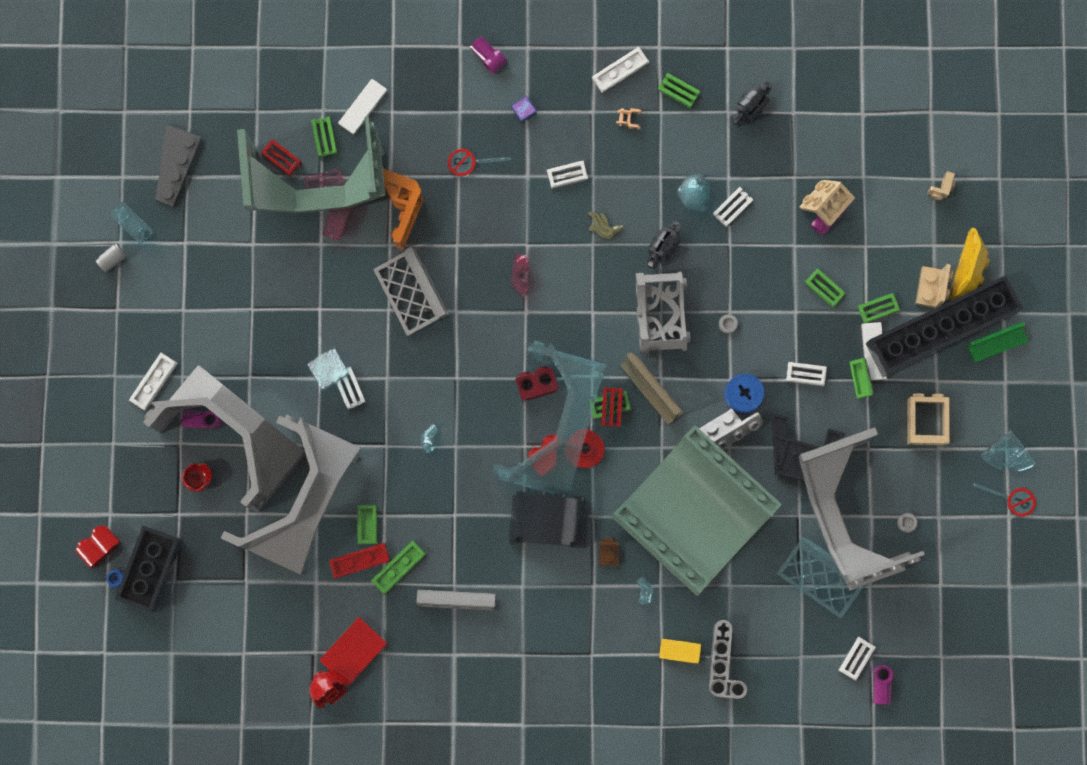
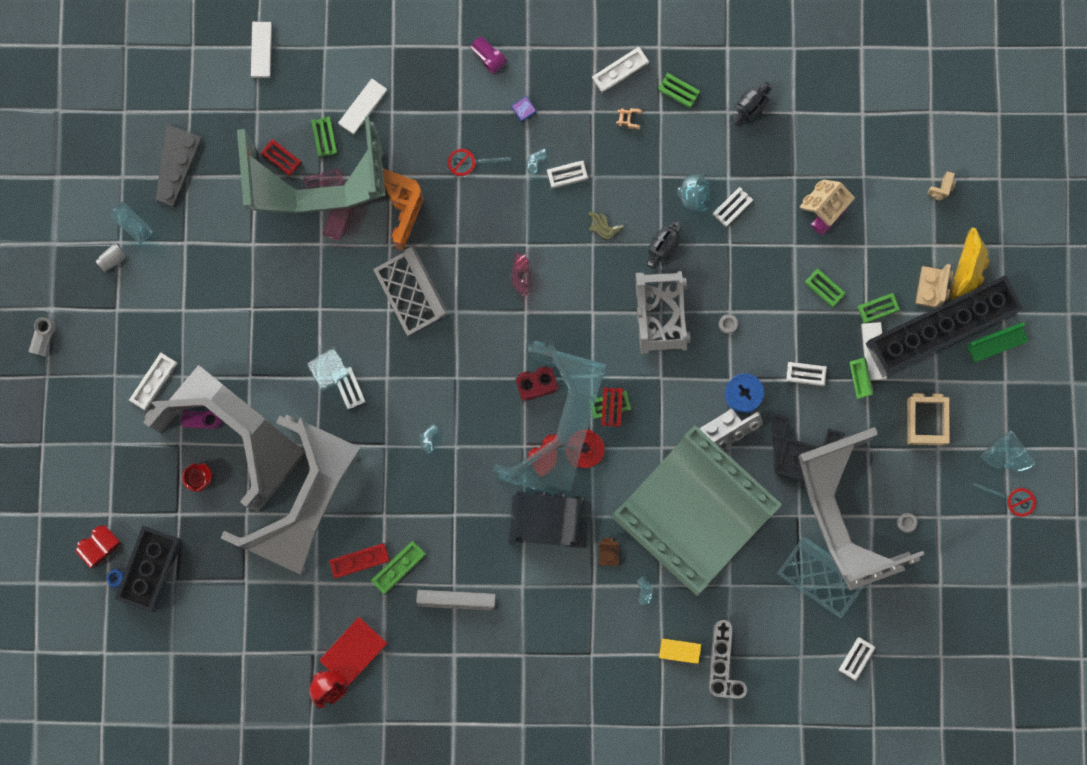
bright green tile [357,505,378,544] -> none
dark tan fence [620,352,683,425] -> none
magenta piece [873,664,893,704] -> none
none -> light grey piece [29,317,56,357]
none -> white tile [251,22,272,78]
none -> clear light blue arm [525,148,548,174]

